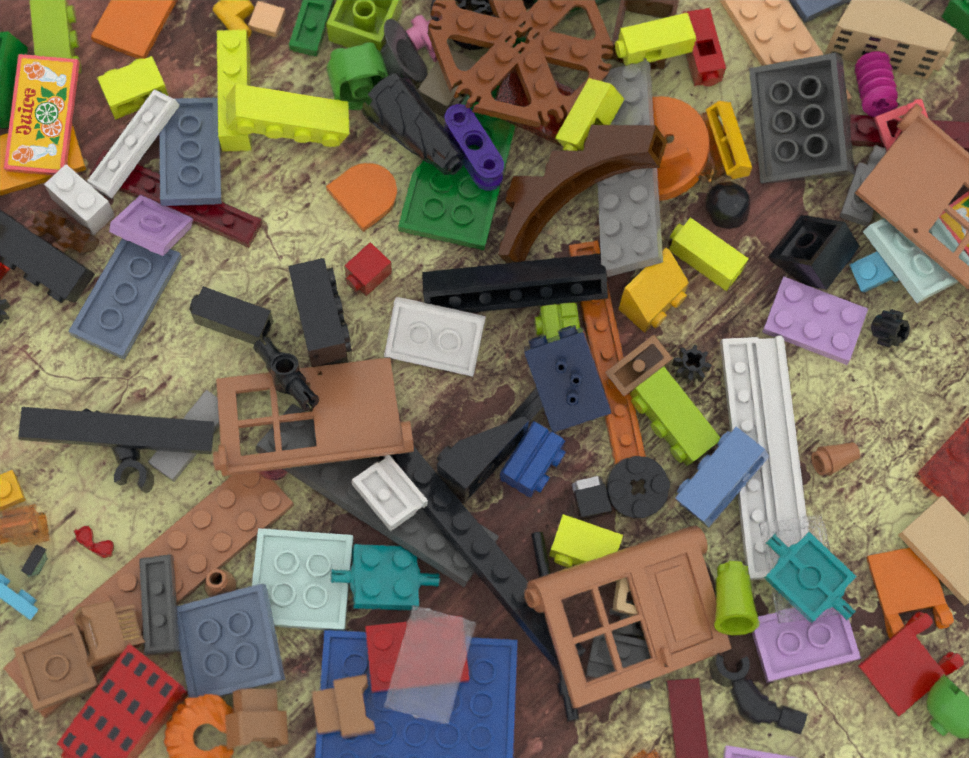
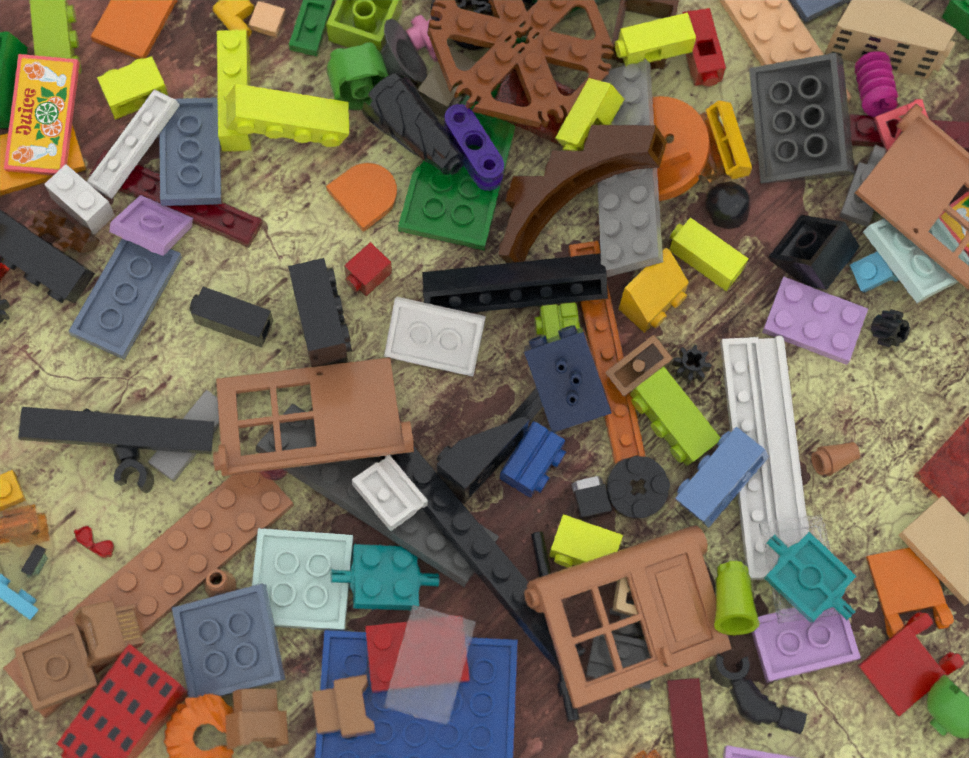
dark grey tile [139,554,180,656] -> none
black pin [253,336,319,411] -> none

